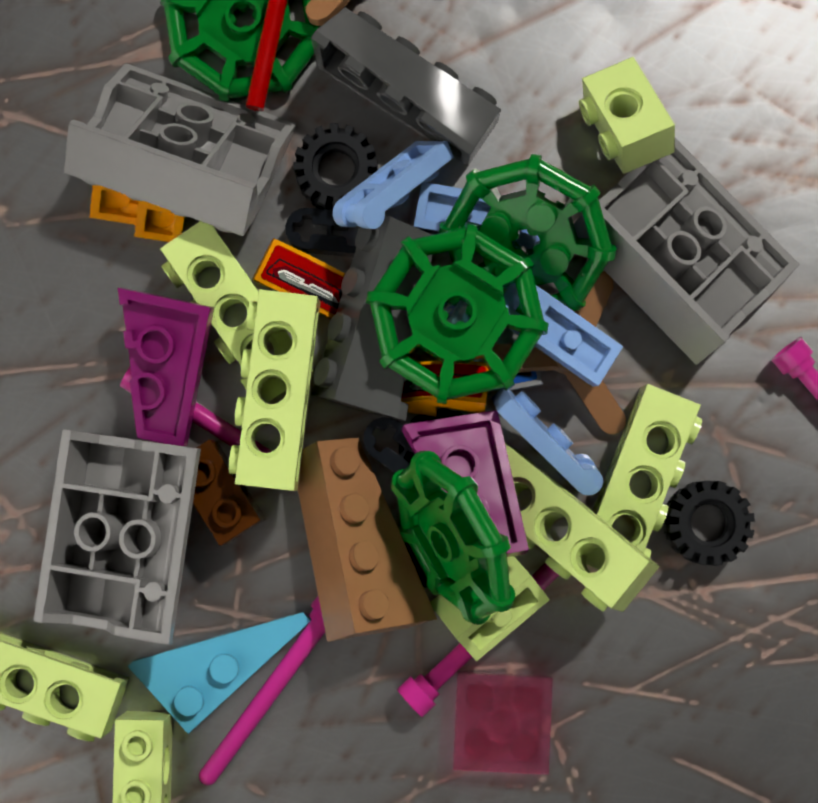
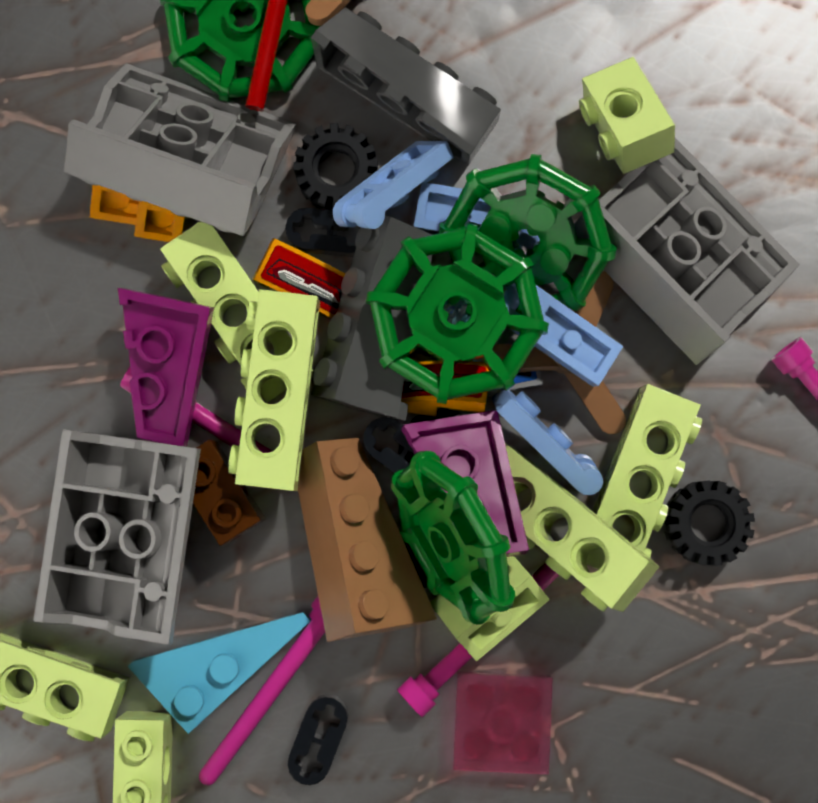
none -> black beam [287,694,349,785]

